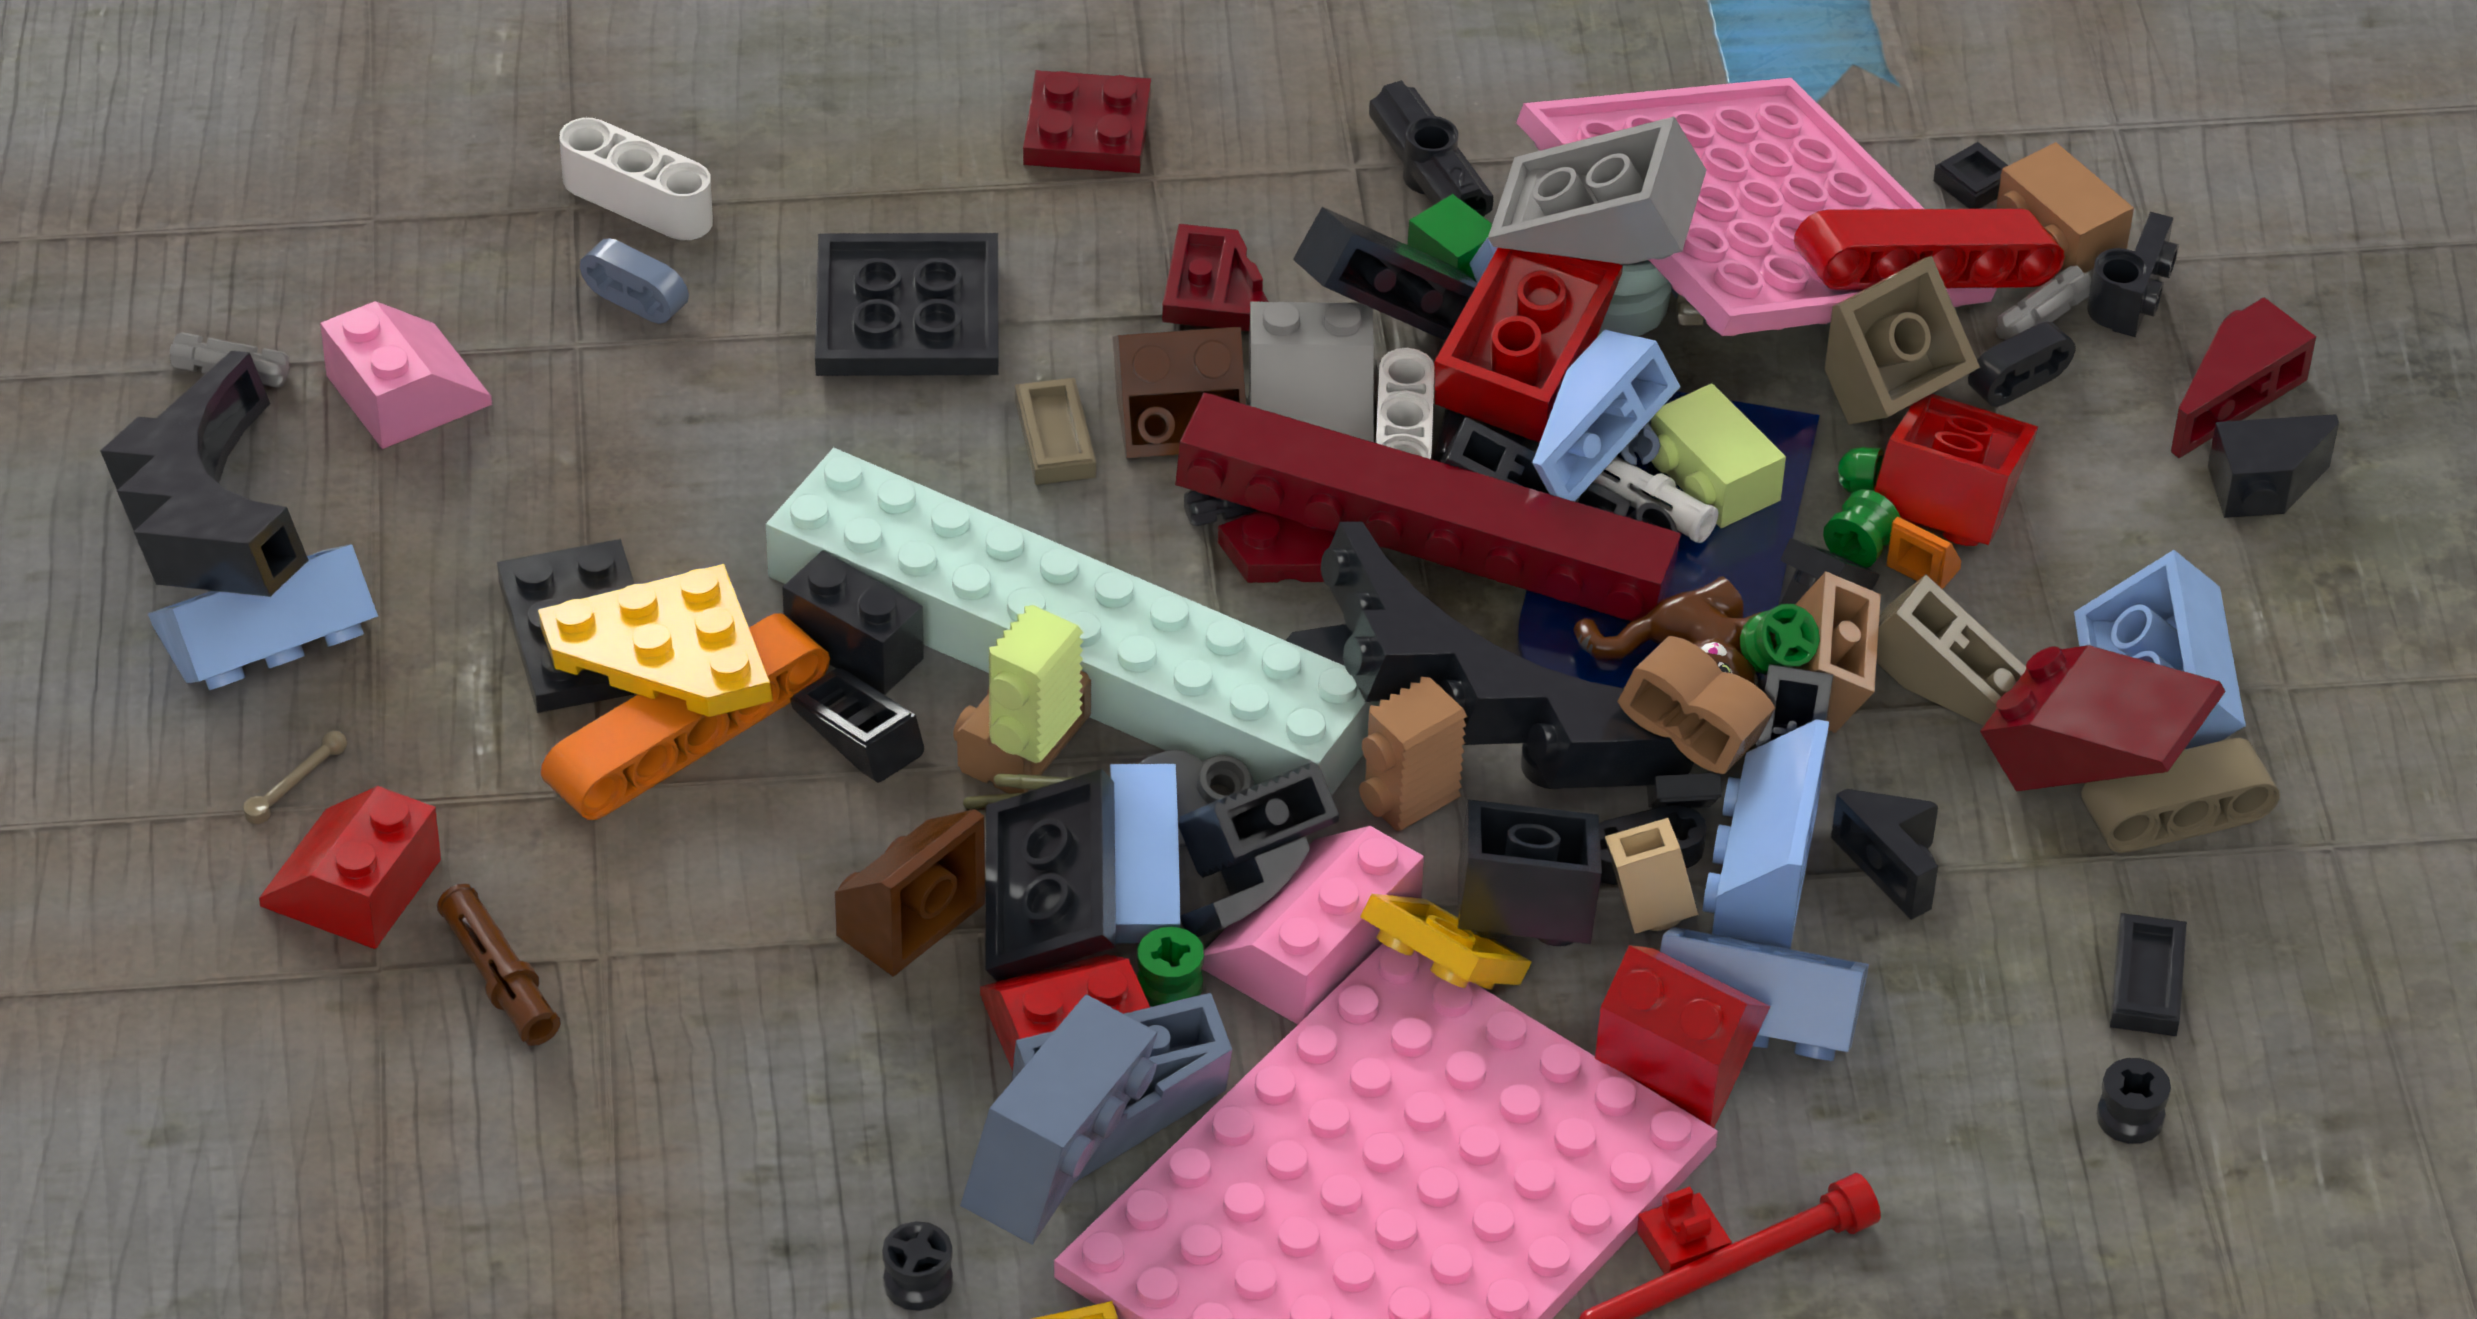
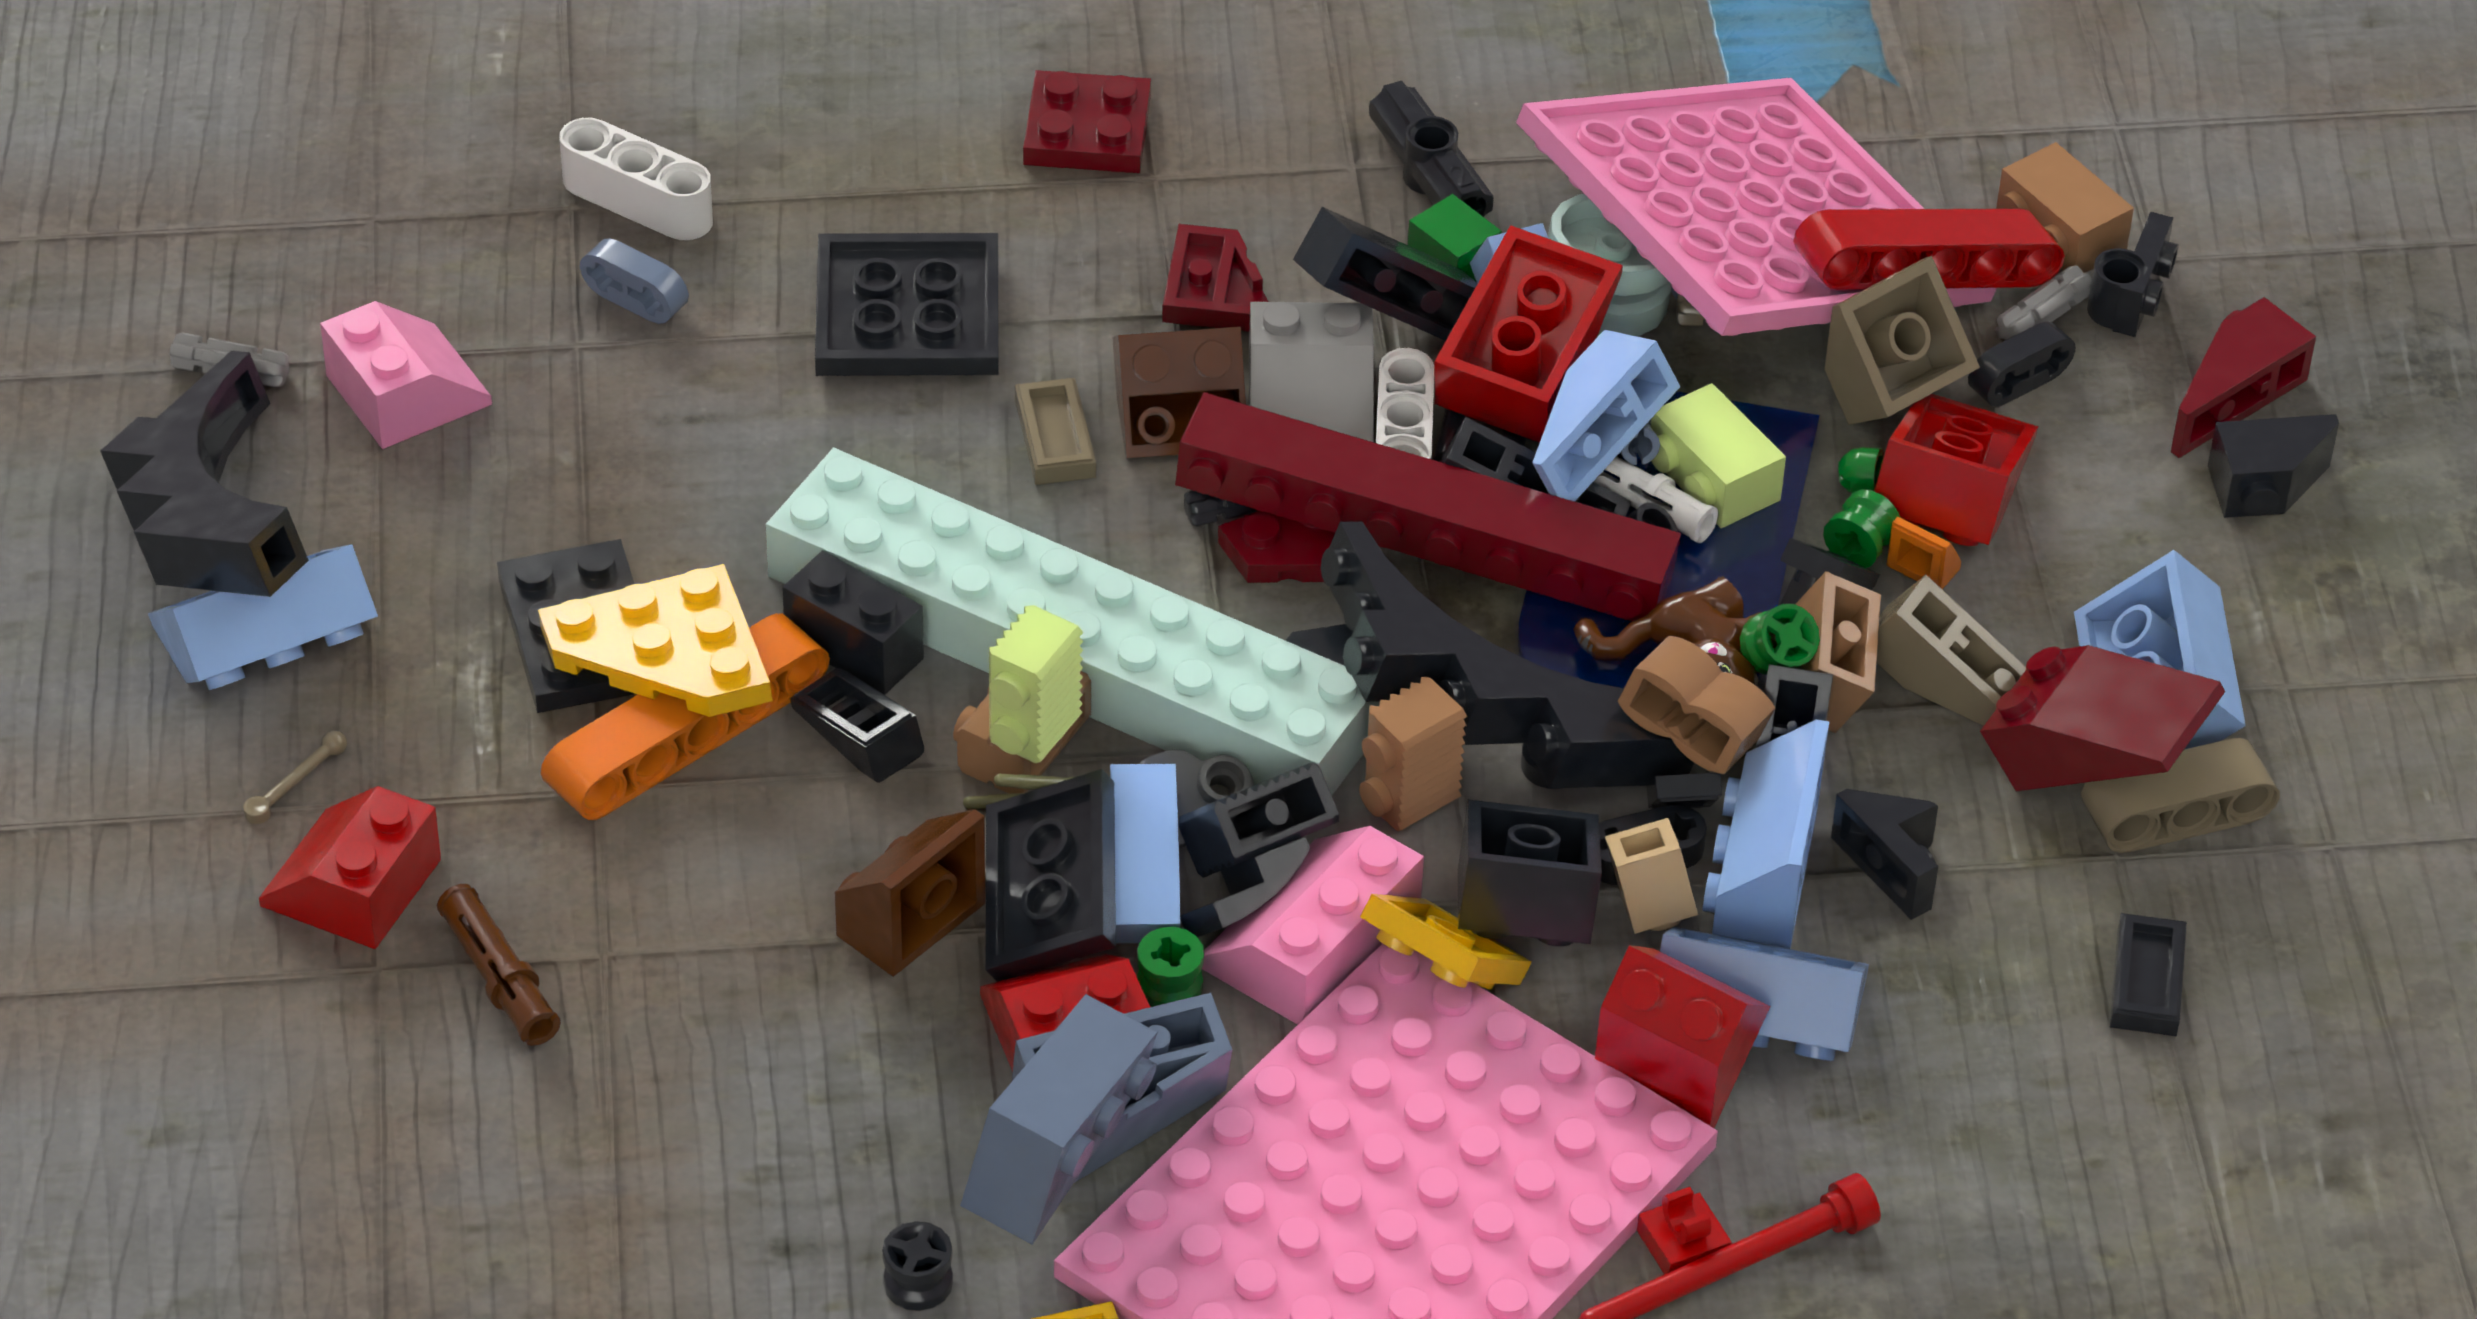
light grey slope [1488,117,1706,265] -> none
black tile [1933,142,2009,209] -> none
black wheel [2096,1058,2171,1144] -> none

